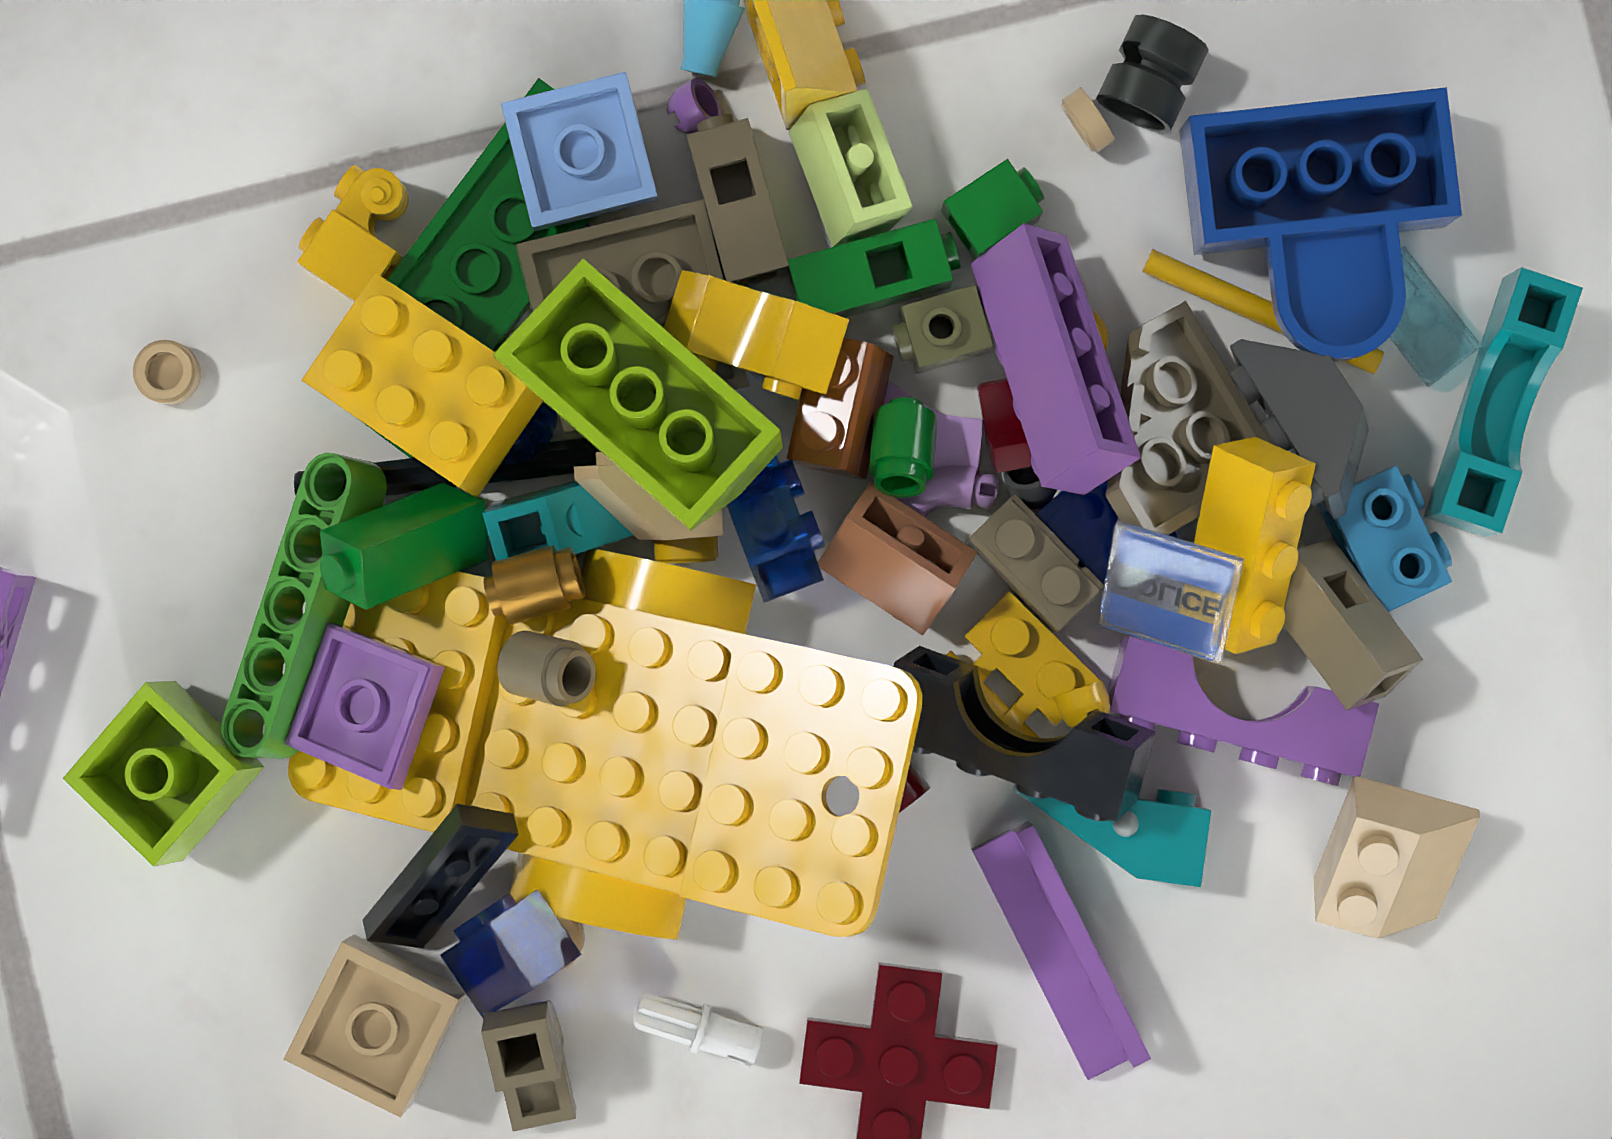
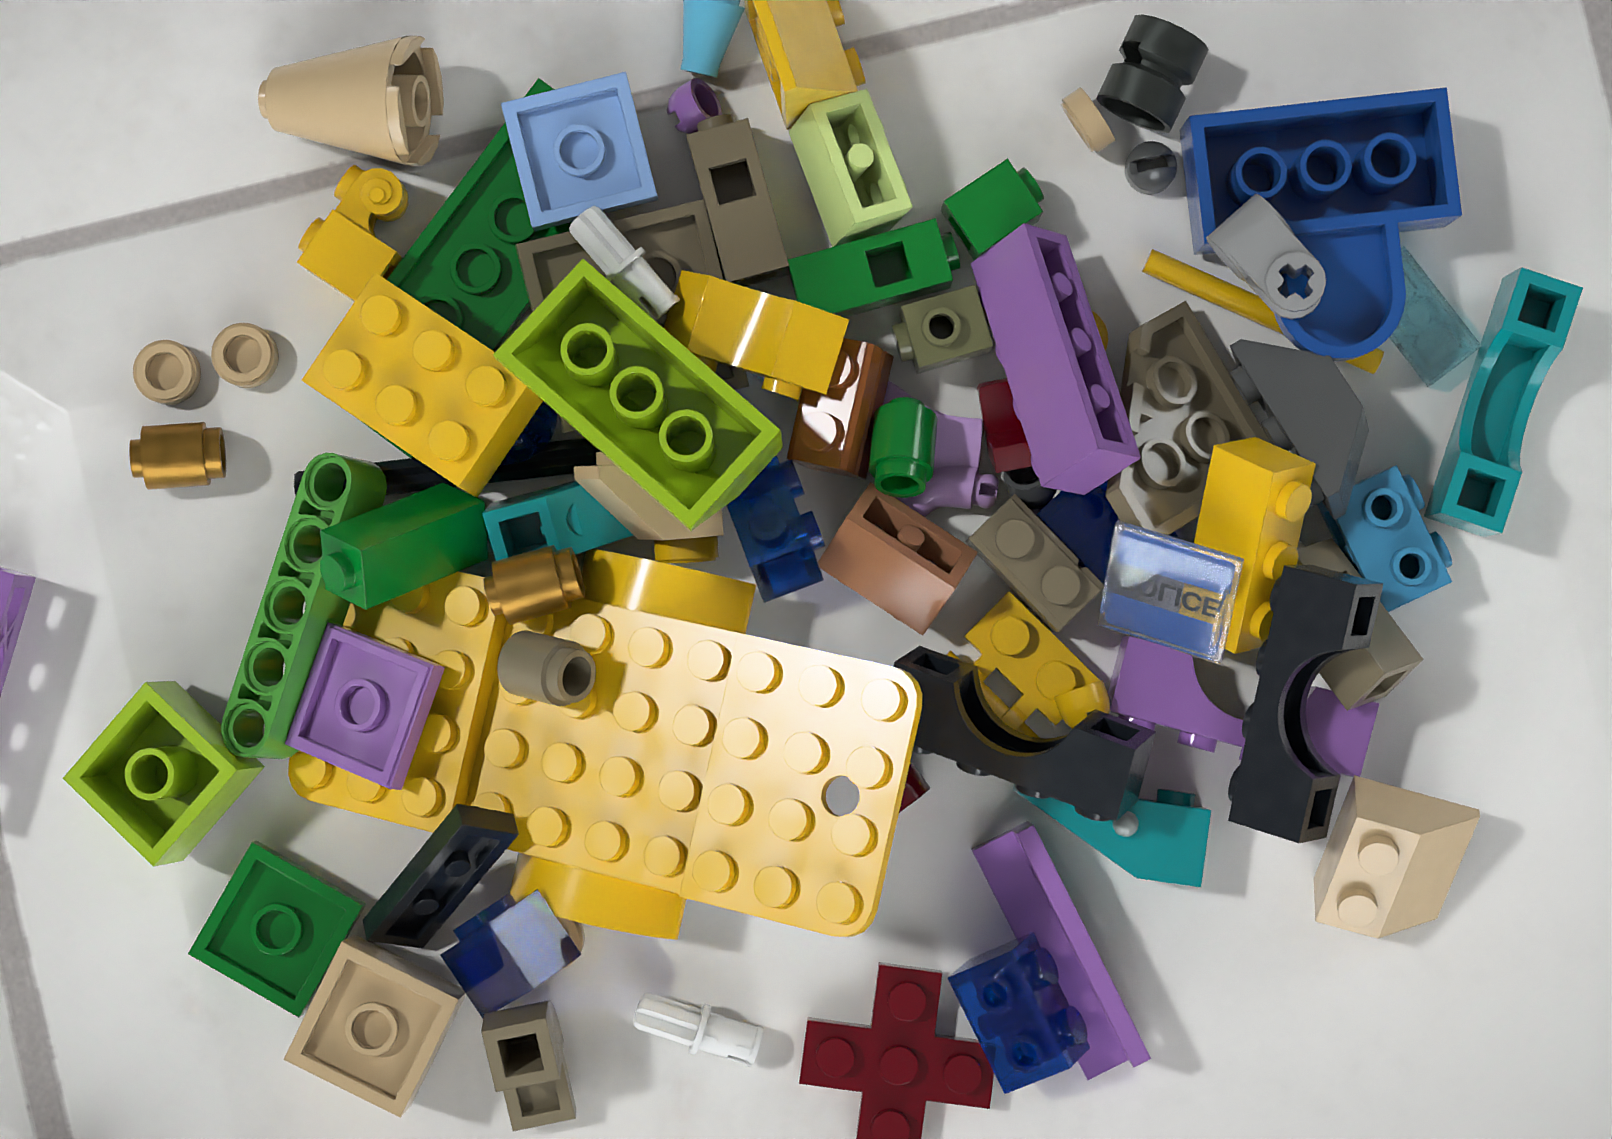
none -> pearl gold brick [129,422,226,490]
none -> green plate [188,840,367,1018]
none -> tan tile [211,323,279,388]
none -> tan cone [258,36,444,166]
none -> white axle [569,206,680,321]
none -> clear blue brick [947,932,1090,1094]
none -> dark grey hinge [1125,141,1177,195]
none -> light grey piece [1206,194,1326,319]
none -> black arch [1228,565,1383,844]

